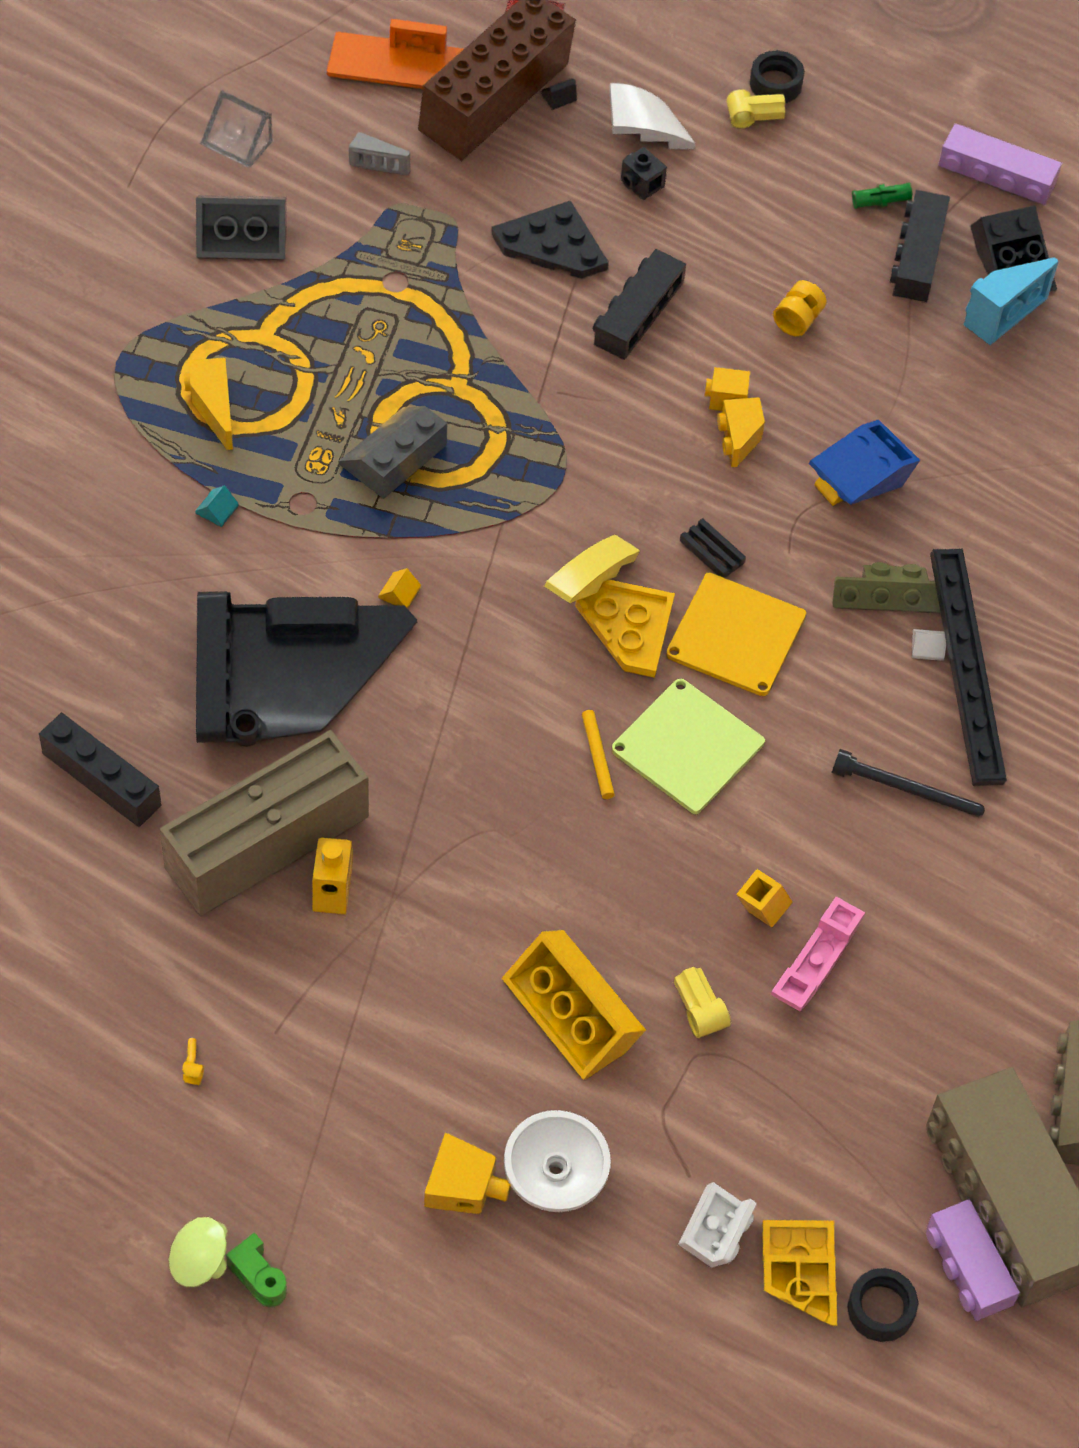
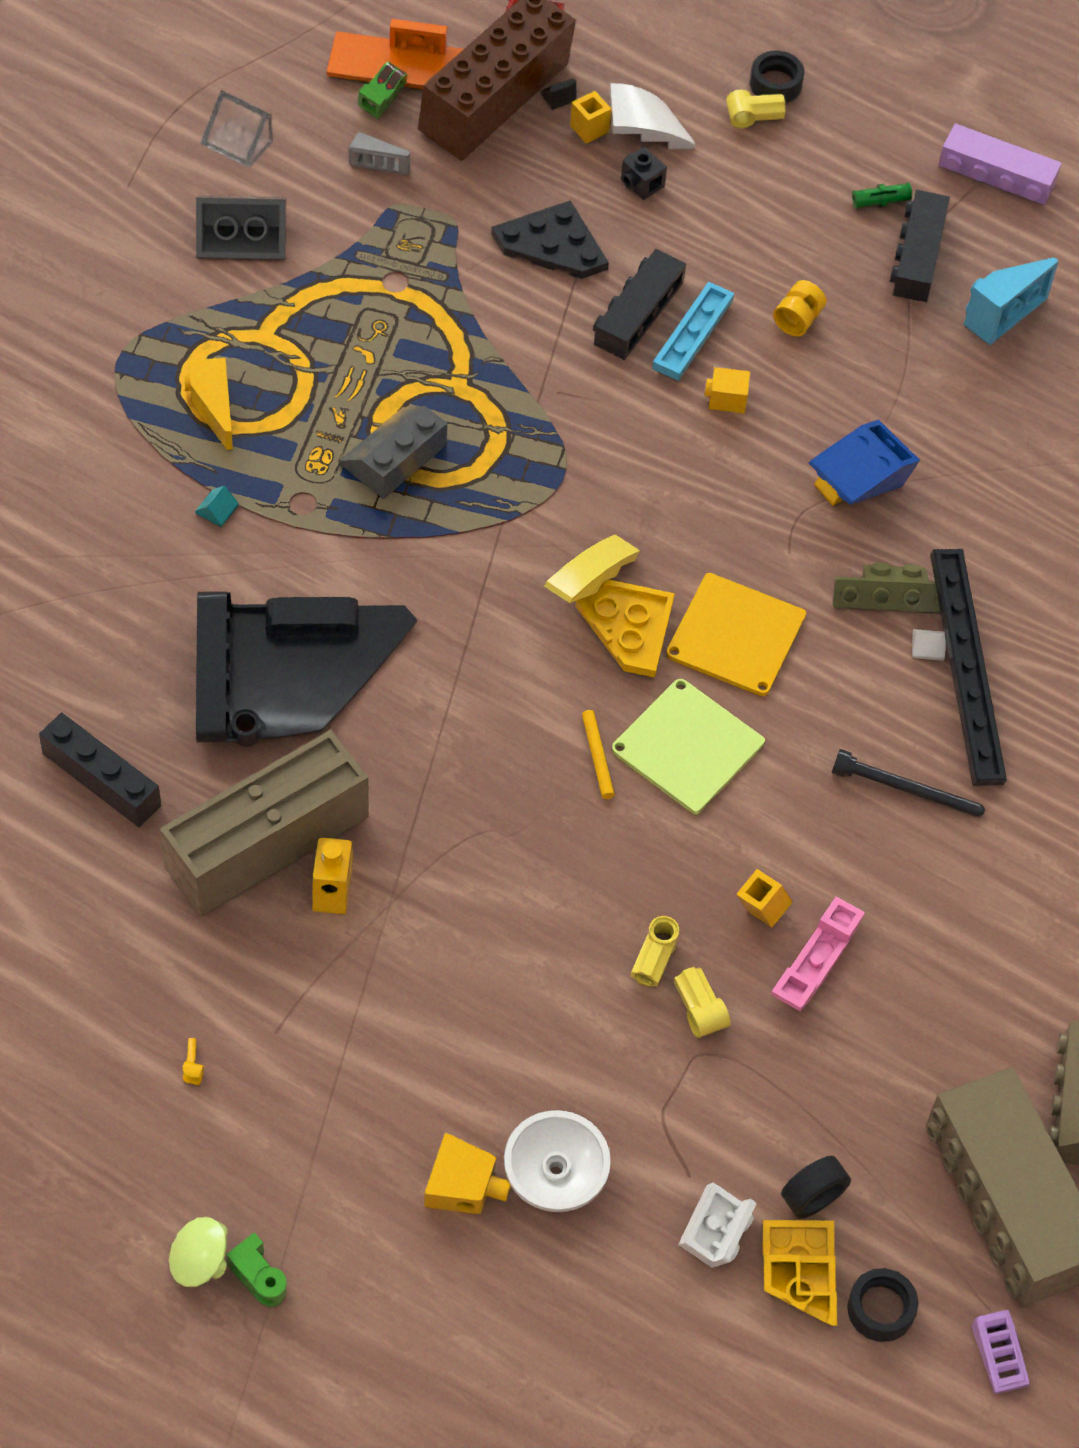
yellow slope [378,568,421,609] -> none
yellow slope [501,930,646,1080] -> none
black tile [680,518,746,578] -> none
yellow slope [717,397,765,467] -> none
lavender brick [926,1199,1020,1321] -> none
black slope [970,205,1057,292] -> none
none -> bright green leg [357,61,408,119]
none -> yellow brick [570,91,612,144]
none -> light yellow piece [630,916,679,987]
none -> medium azure plate [652,281,735,381]
none -> black tyre [781,1156,851,1218]
none -> lavender slope [971,1310,1030,1395]

